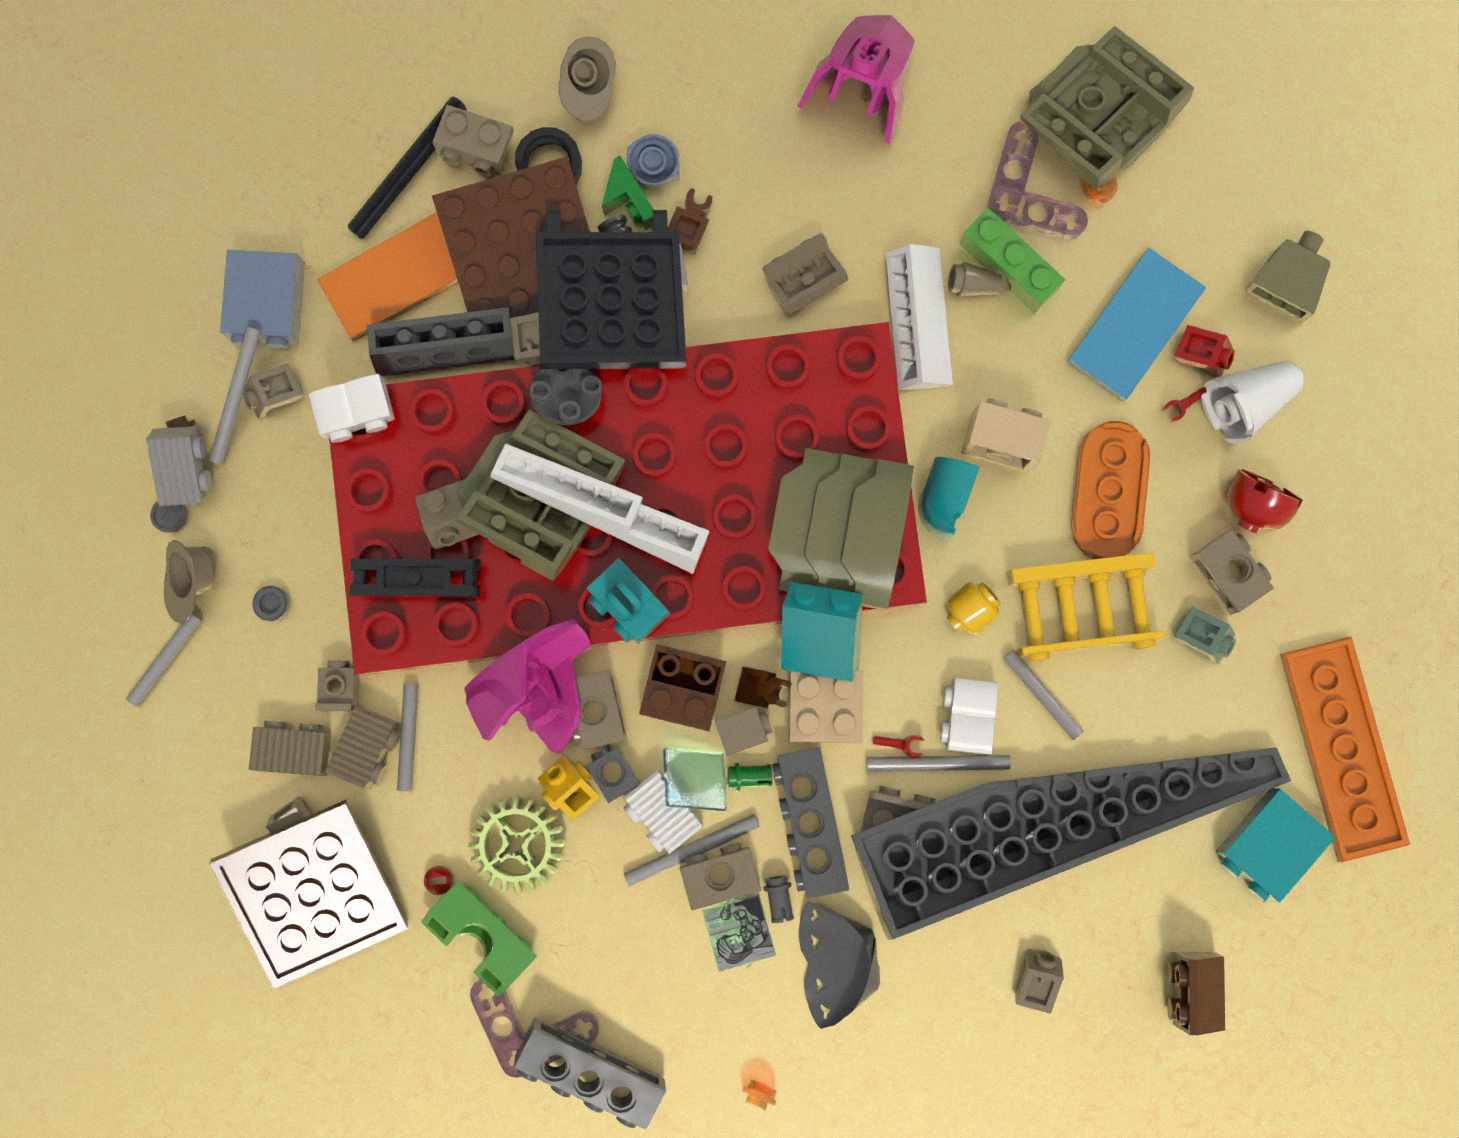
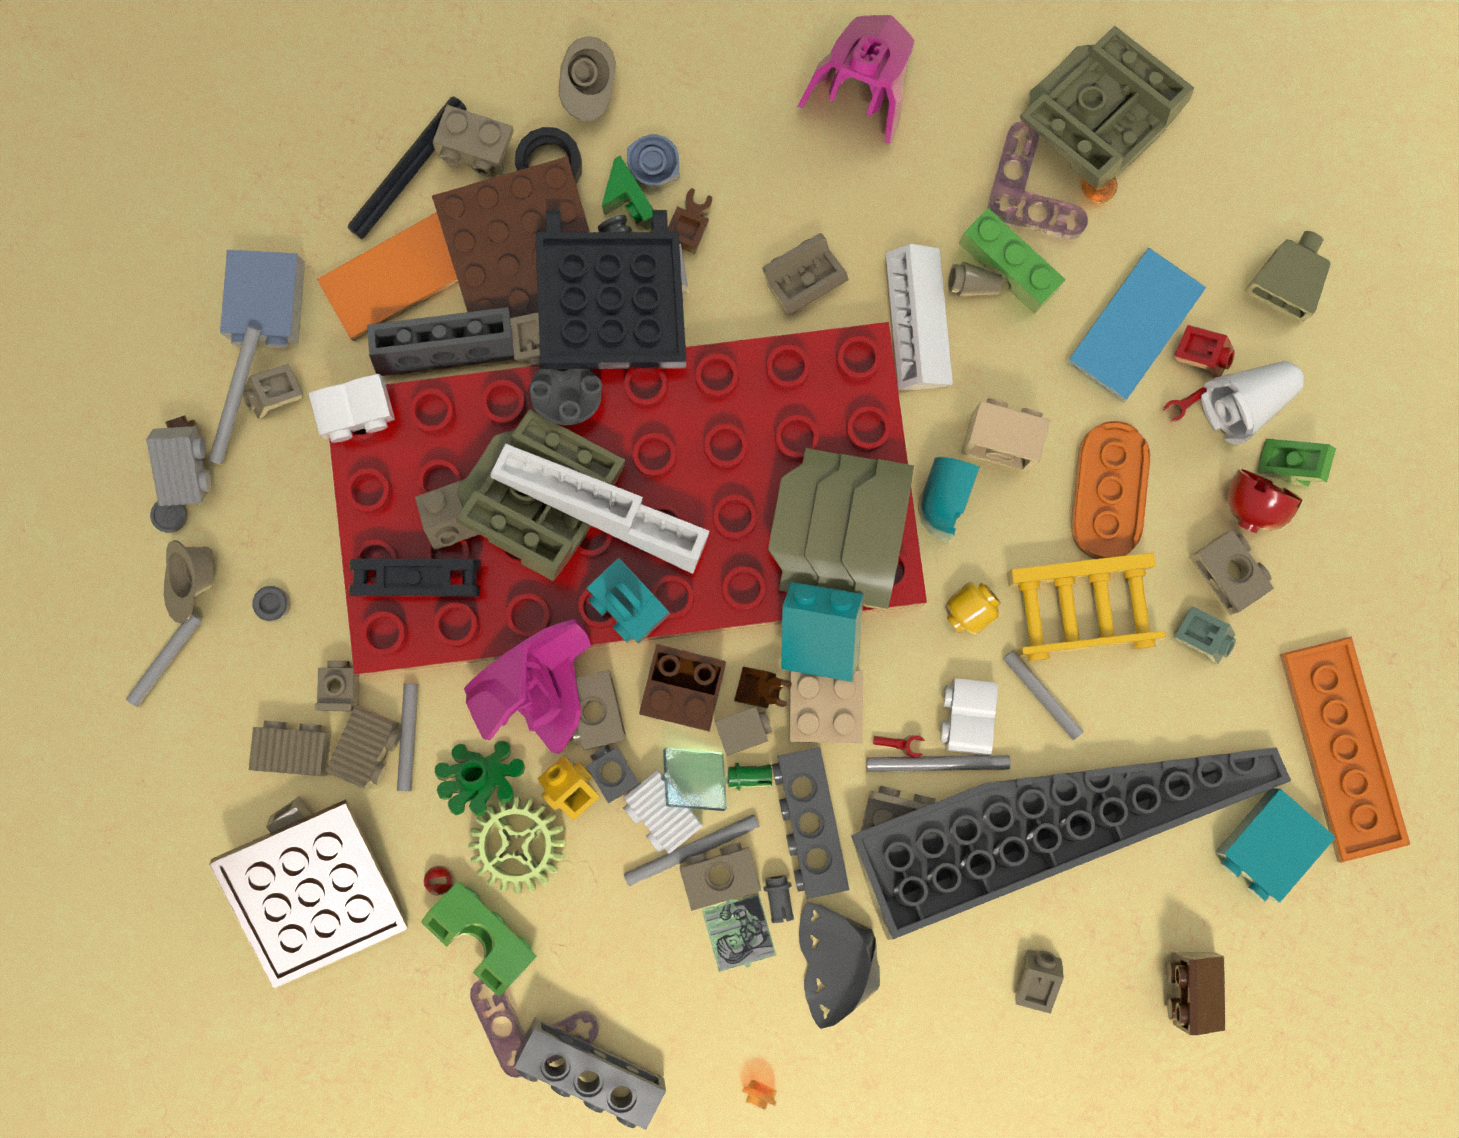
none -> green animal [434,741,525,816]
none -> bright green slope [1257,439,1336,487]

